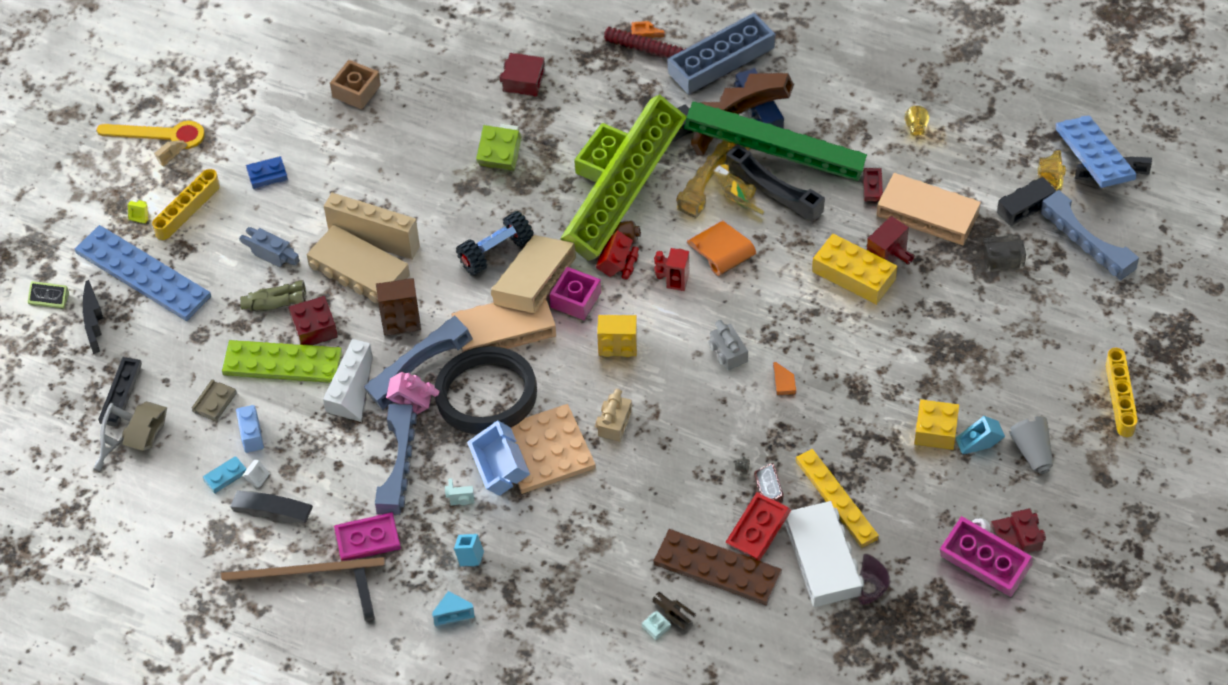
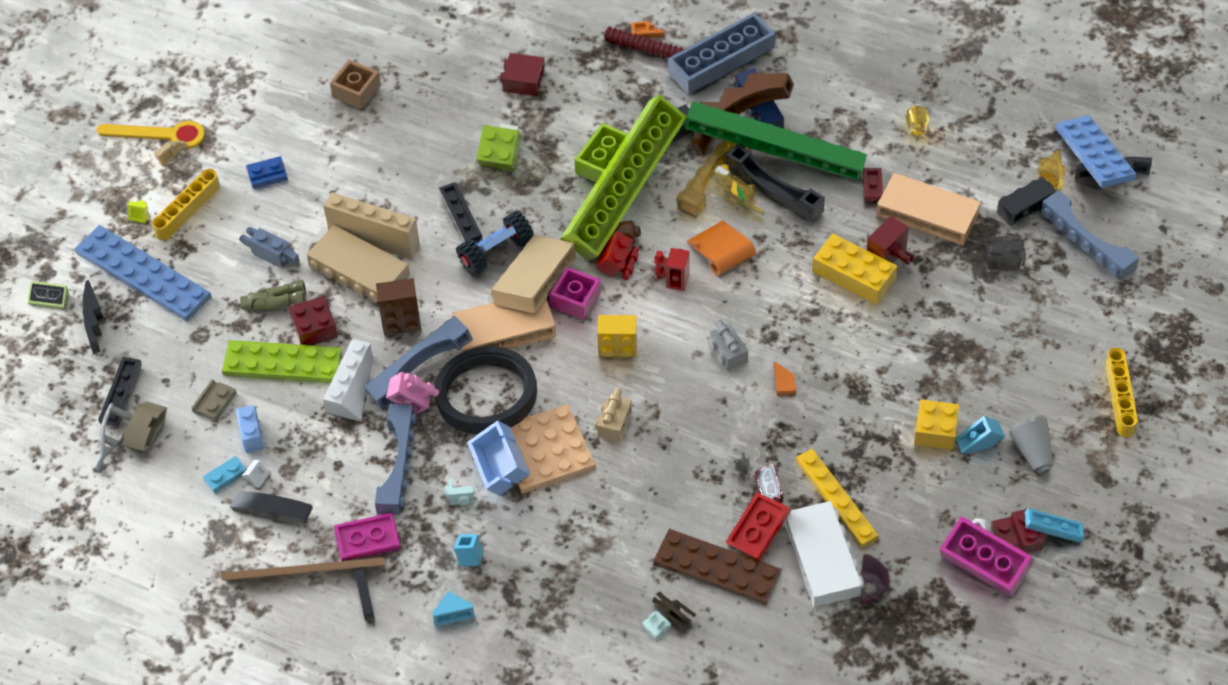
none -> black plate [439,182,482,242]
none -> medium azure tile [1025,508,1084,543]

